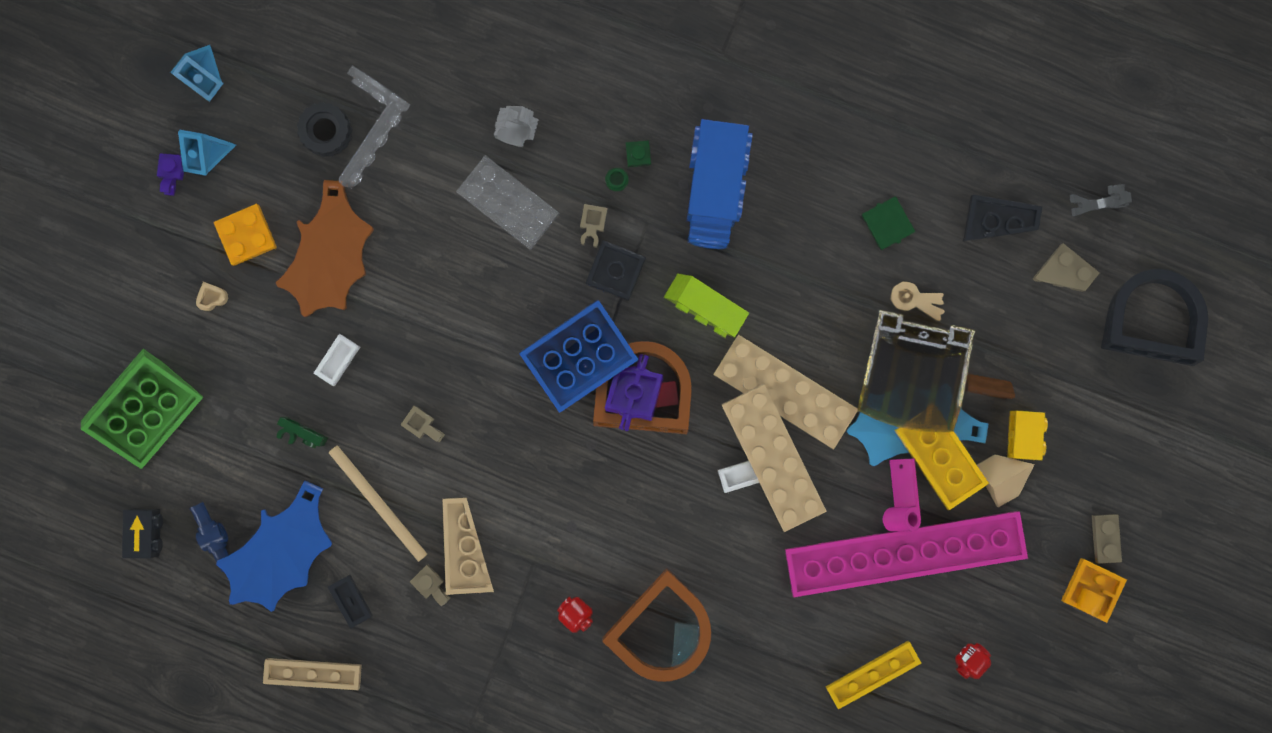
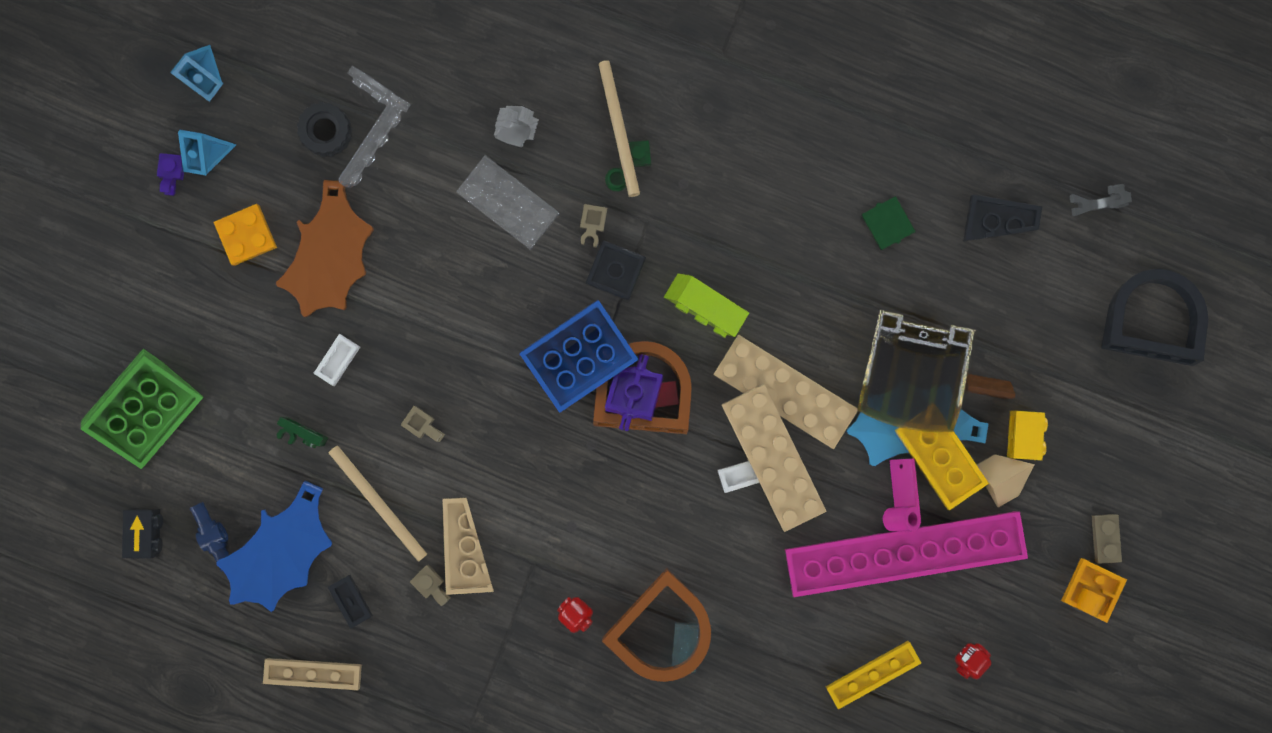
tan tile [196,282,228,311] -> none
blue piece [687,119,752,249] -> none
tan piece [890,282,945,321] -> none
dark tan wing [1033,243,1100,292] -> none
none -> tan piece [598,61,640,197]

